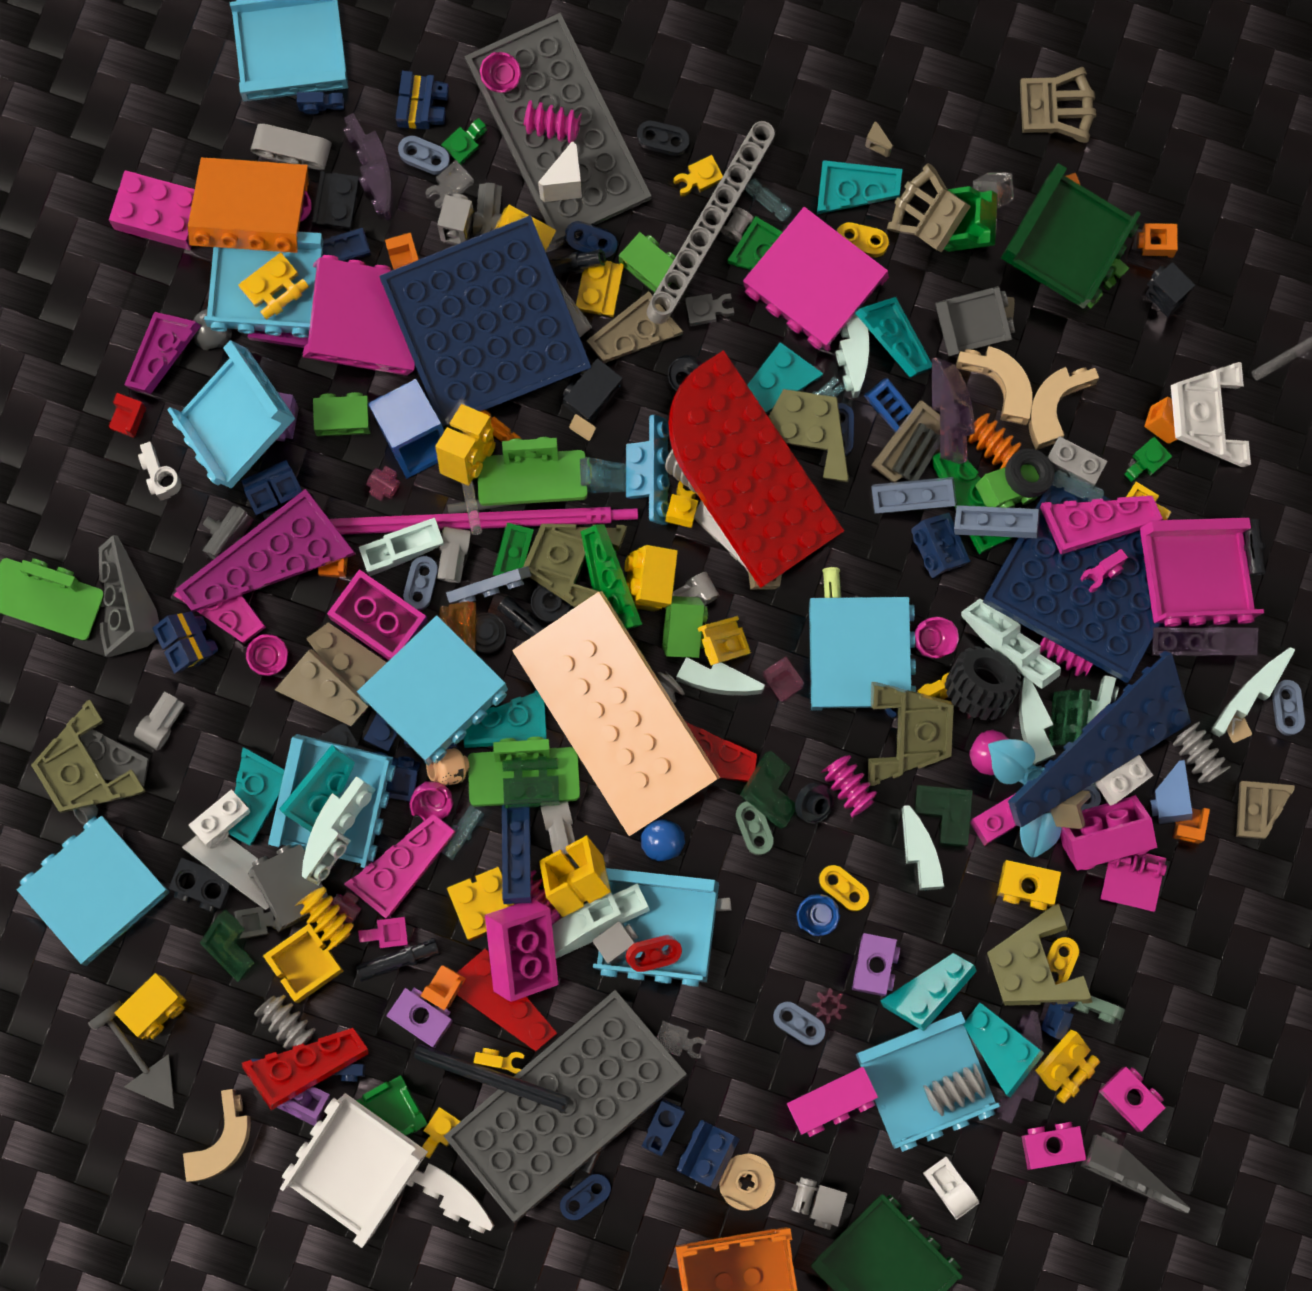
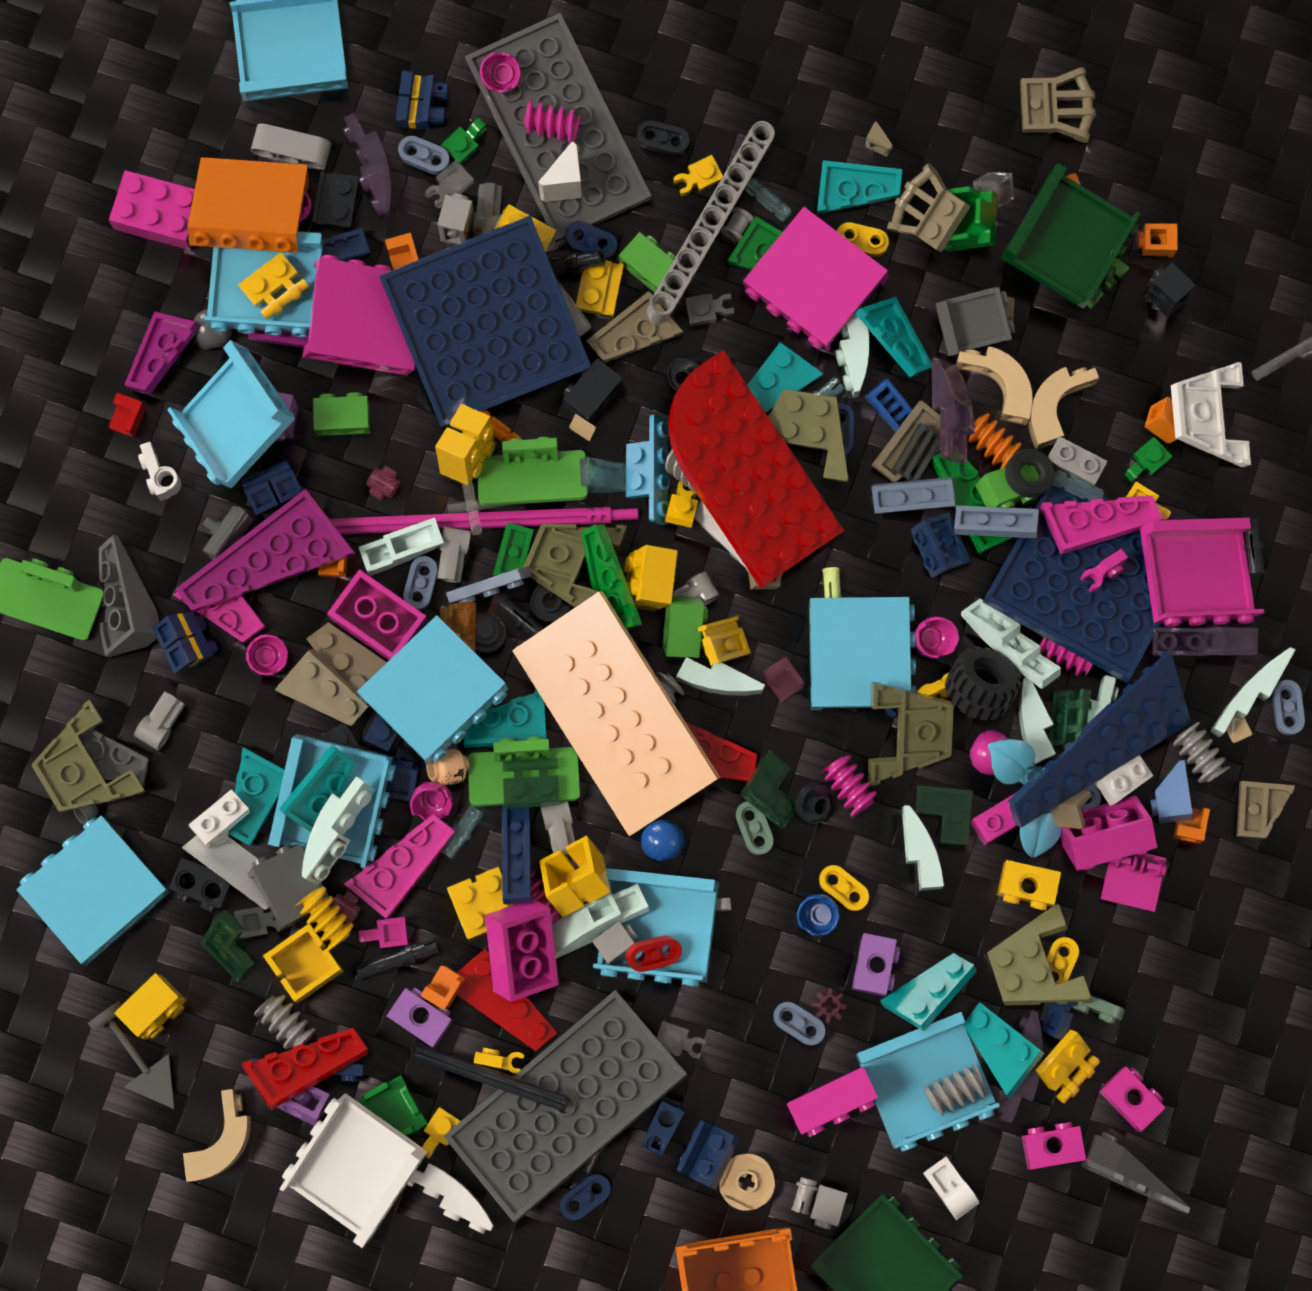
dark blue plate [297,92,344,114] -> none
slope [368,379,444,479] -> none

